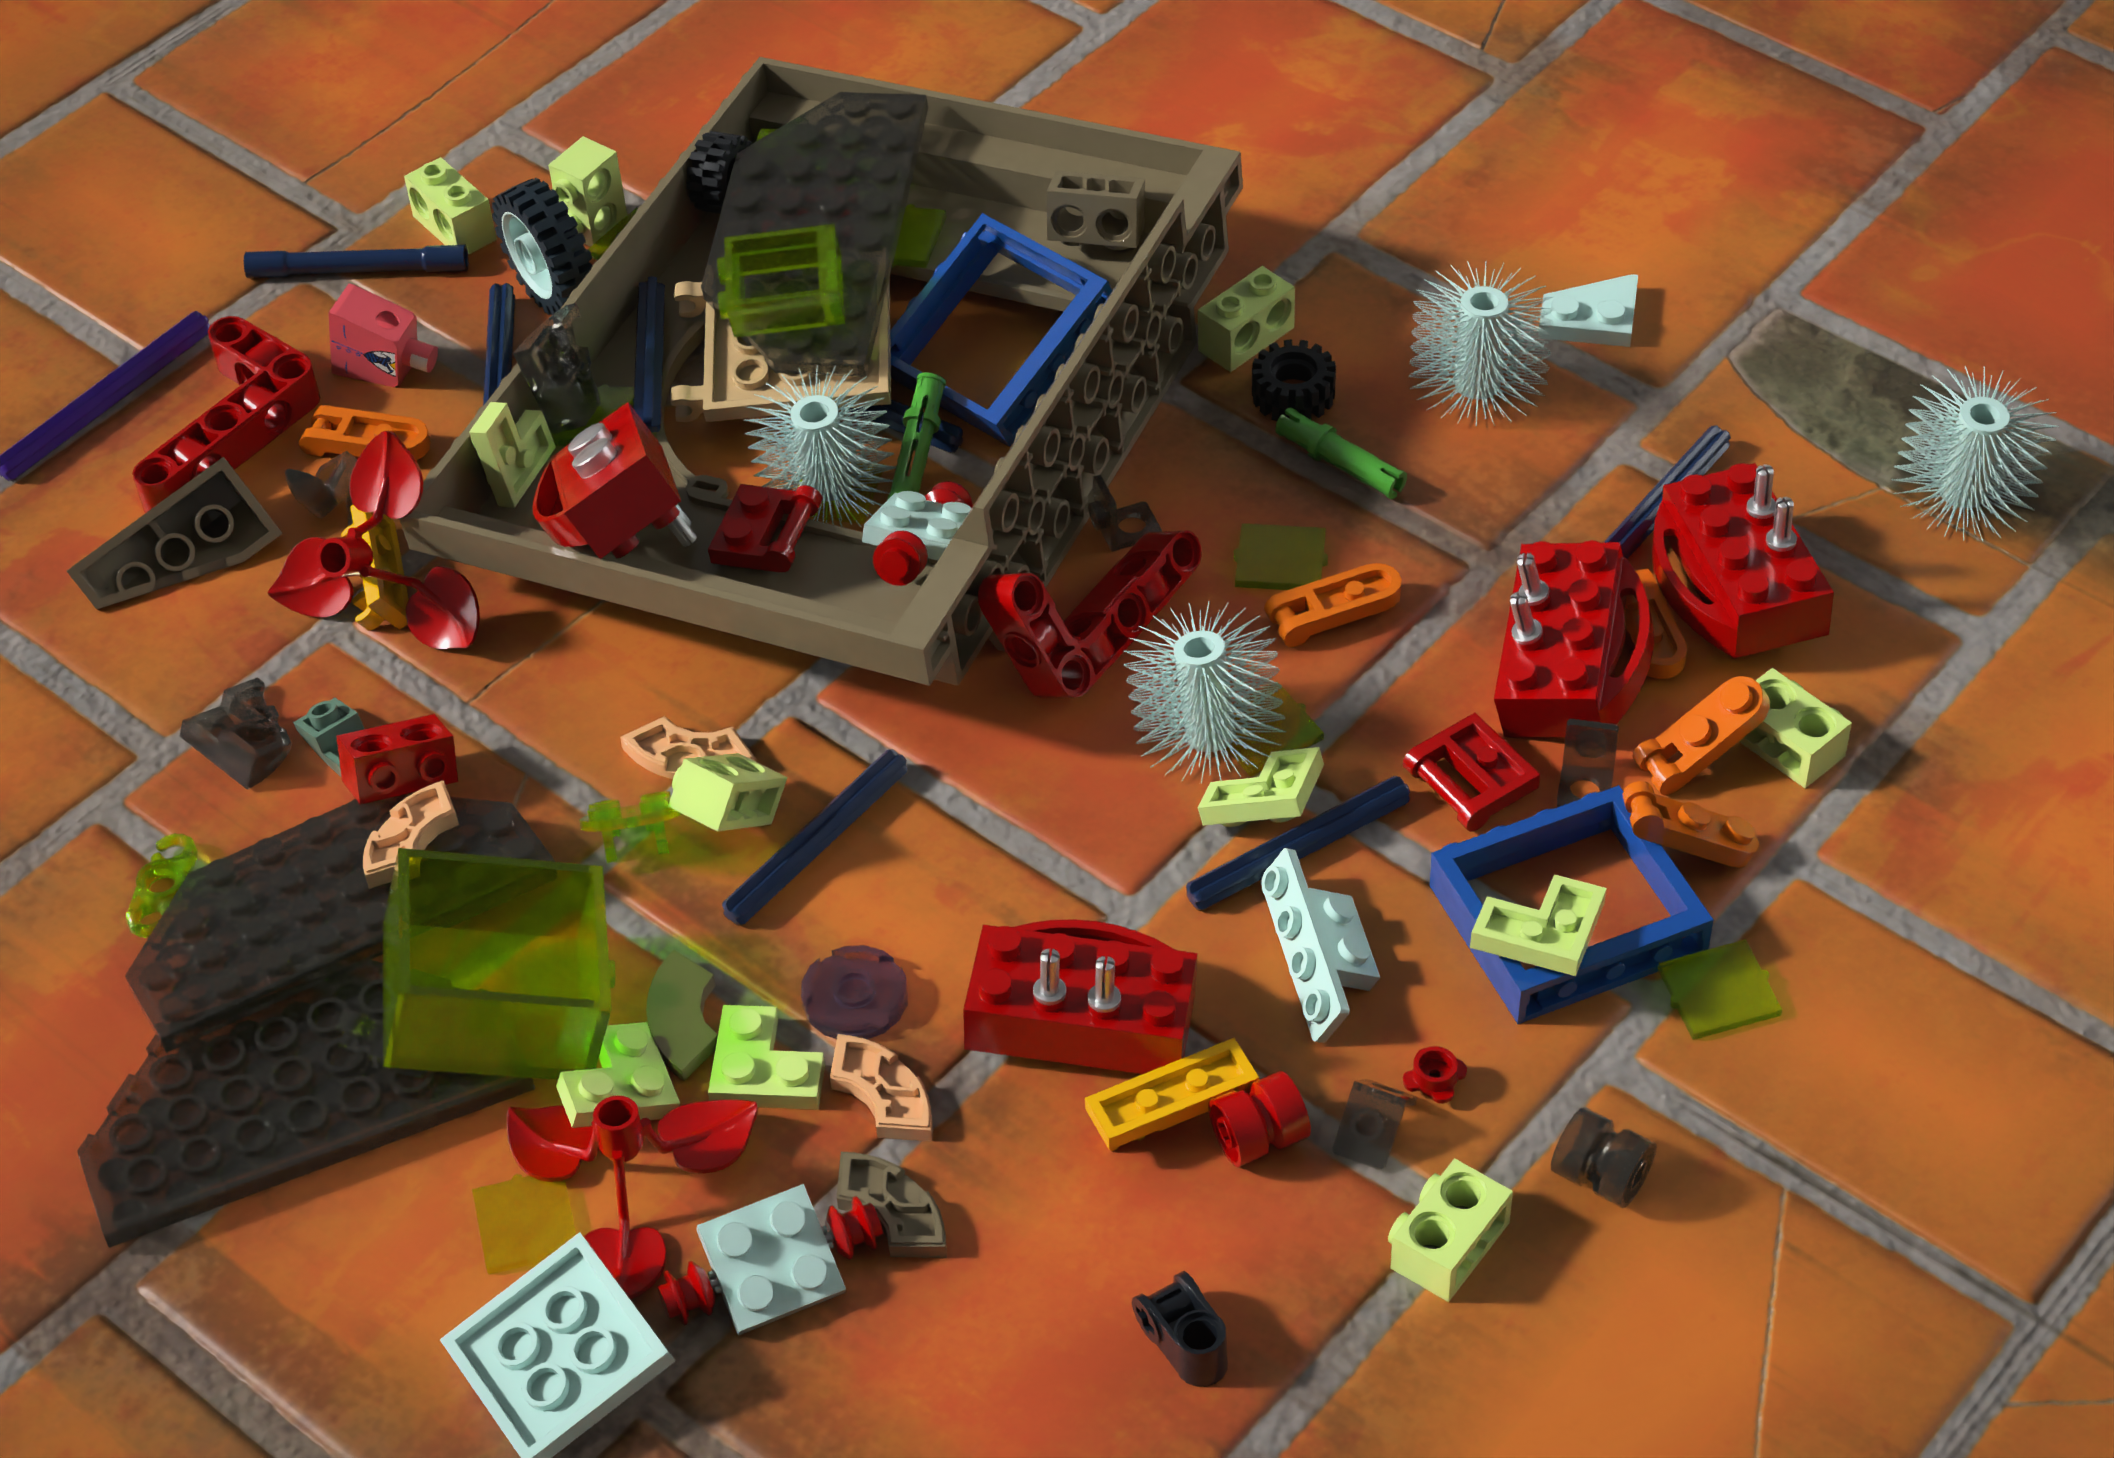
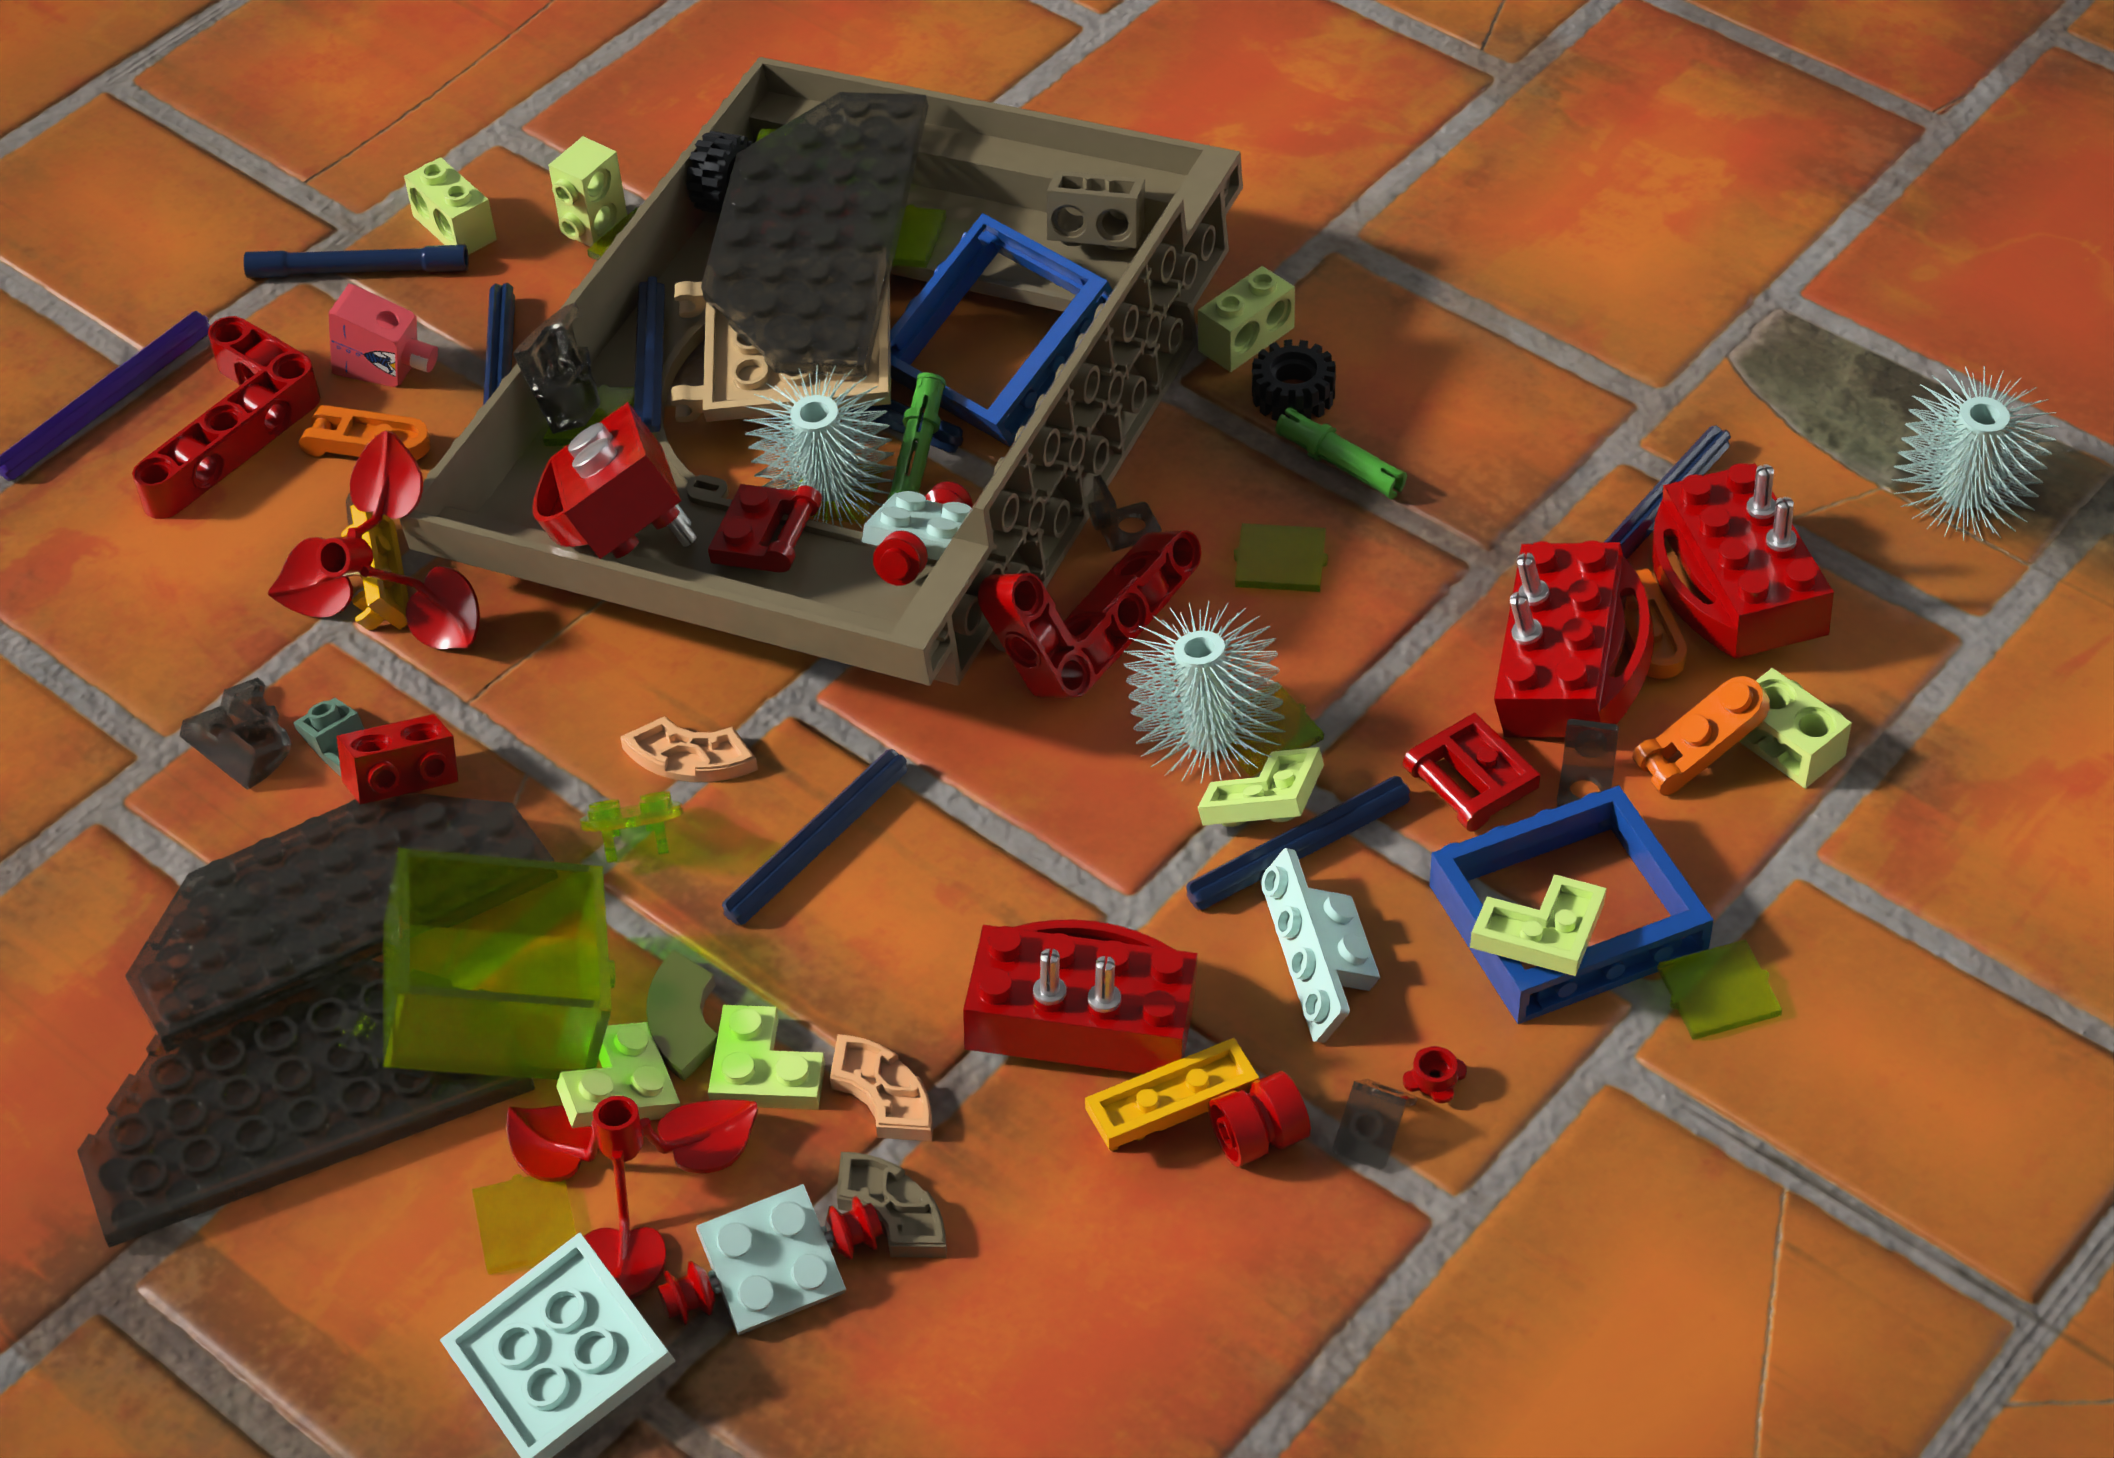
dark tan wedge [67,457,283,609] -> none
clear neon green piece [126,833,198,938] -> none
clear smoke plate [285,451,357,518] -> none
light nougat tile [363,781,459,889] -> none
yellowish green plate [469,402,556,508] -> none
black wheel [492,178,593,316] -> none
yellowish green brick [668,753,788,832] -> none
clear neon green window [717,223,845,338] -> none
tile [801,945,908,1040] -> none
black piece [1132,1271,1228,1387] -> none
orange plate [1264,563,1402,647] -> none
yellowish green brick [1388,1158,1513,1302] -> none
light aqua piece [1408,261,1555,426] -> none
light aqua wing [1538,274,1638,347] -> none
clear smoke wheel [1551,1107,1657,1208] -> none
orange plate [1622,781,1759,868] -> none

